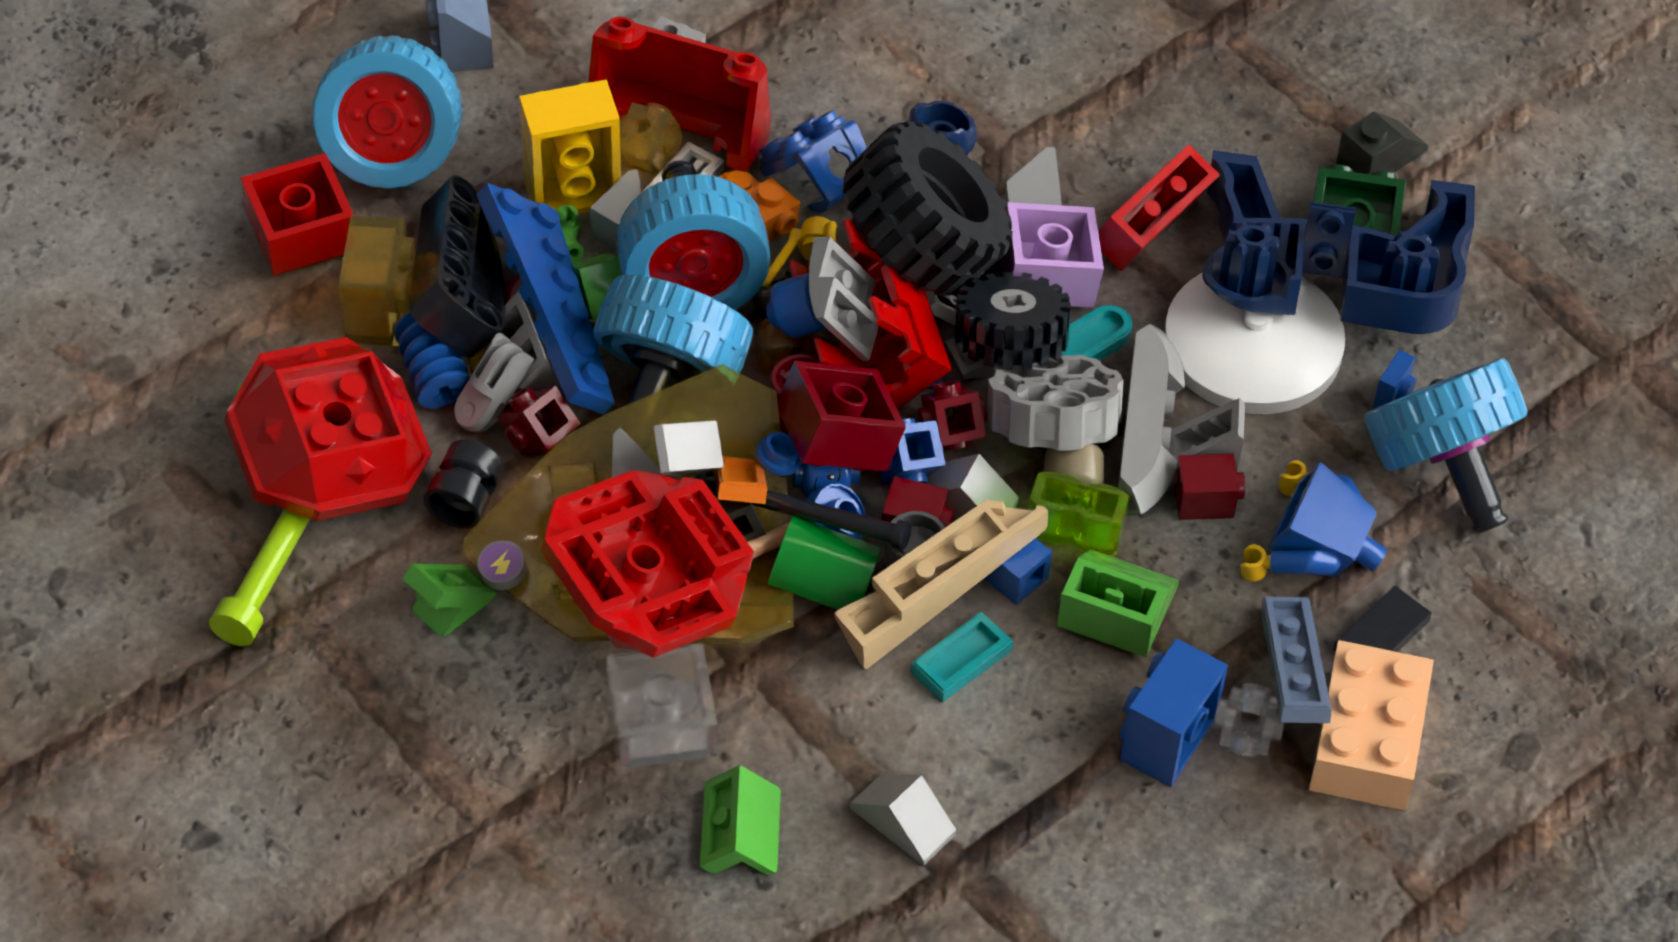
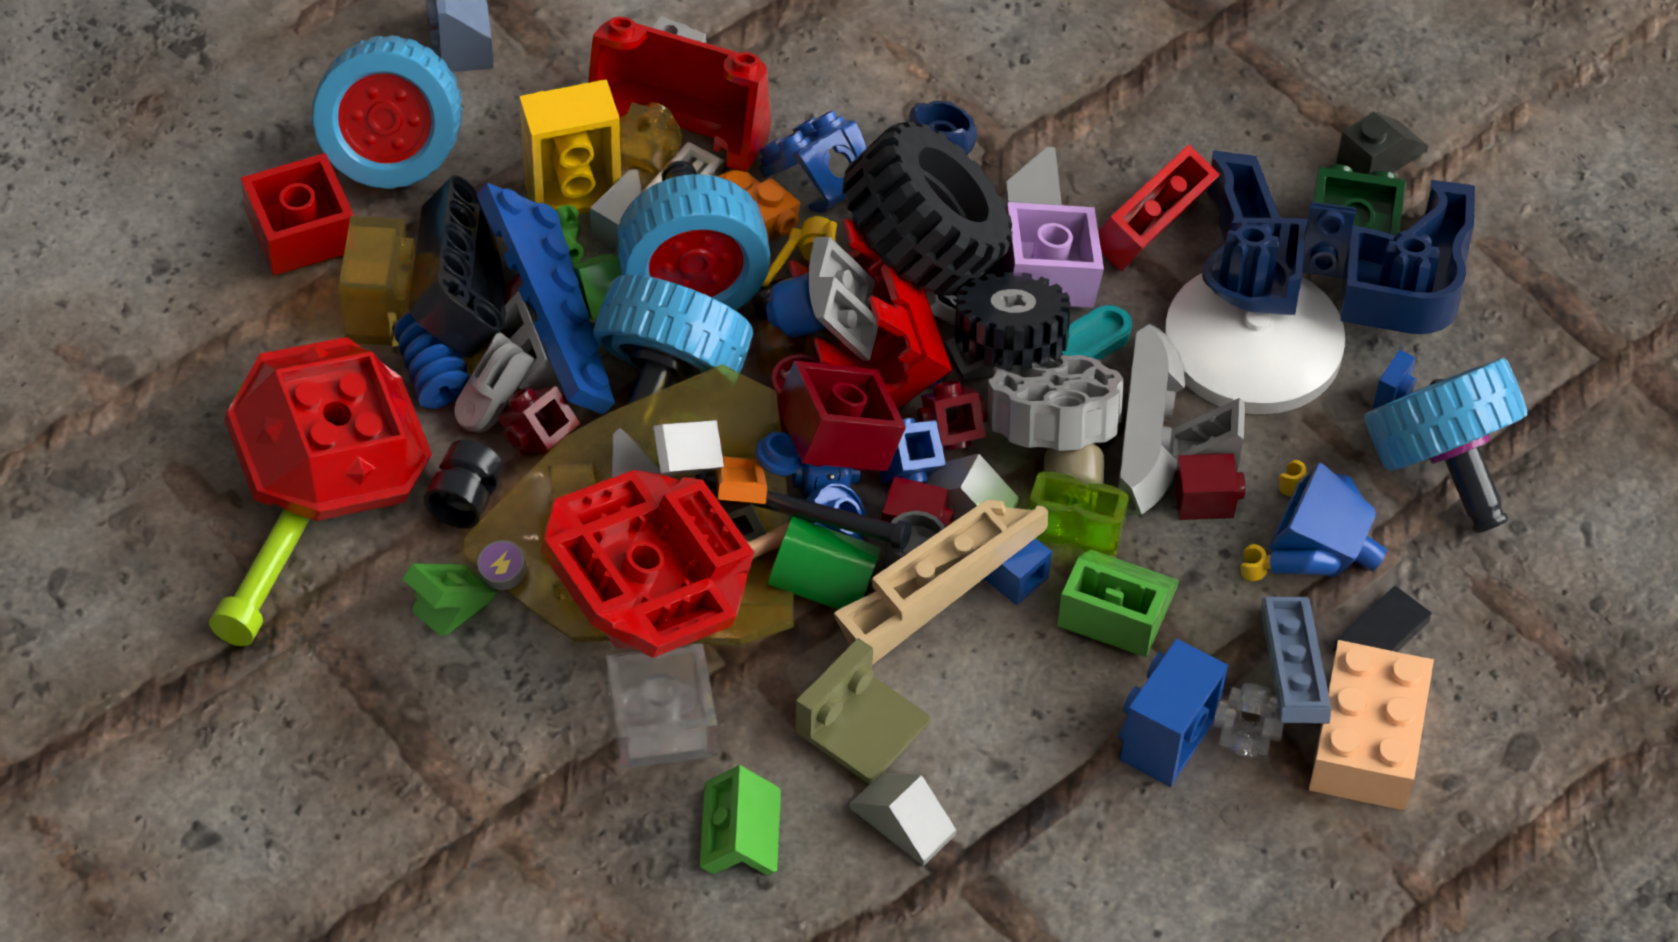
teal tile [910,612,1014,703] -> none
none -> olive bracket [795,638,930,784]

